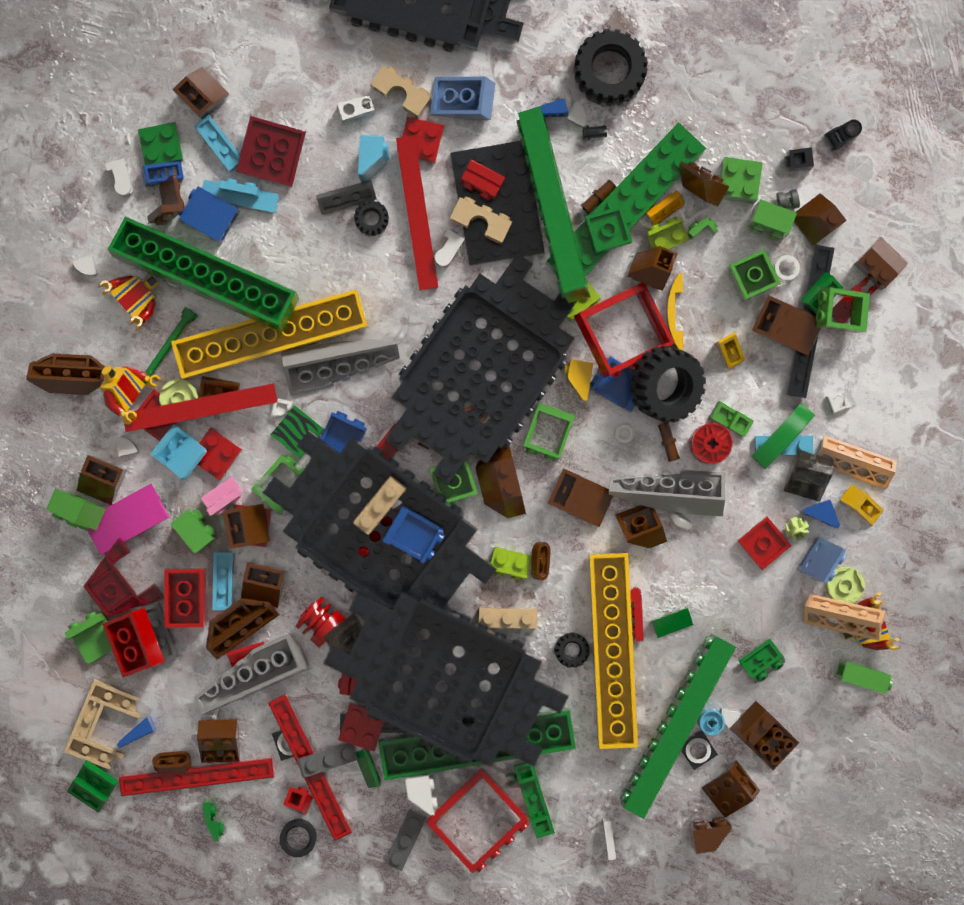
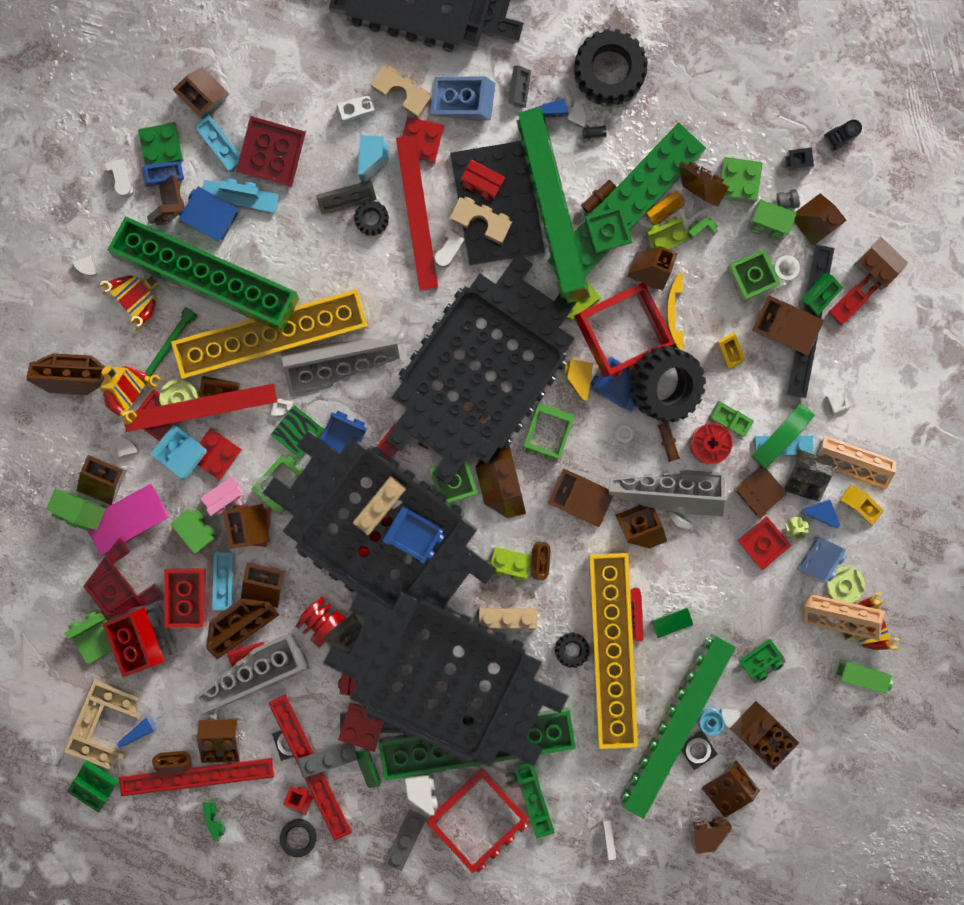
bright green window [816,287,870,333] -> none
none -> dark grey plate [508,65,531,108]
none -> reddish brown bracket [734,466,787,518]

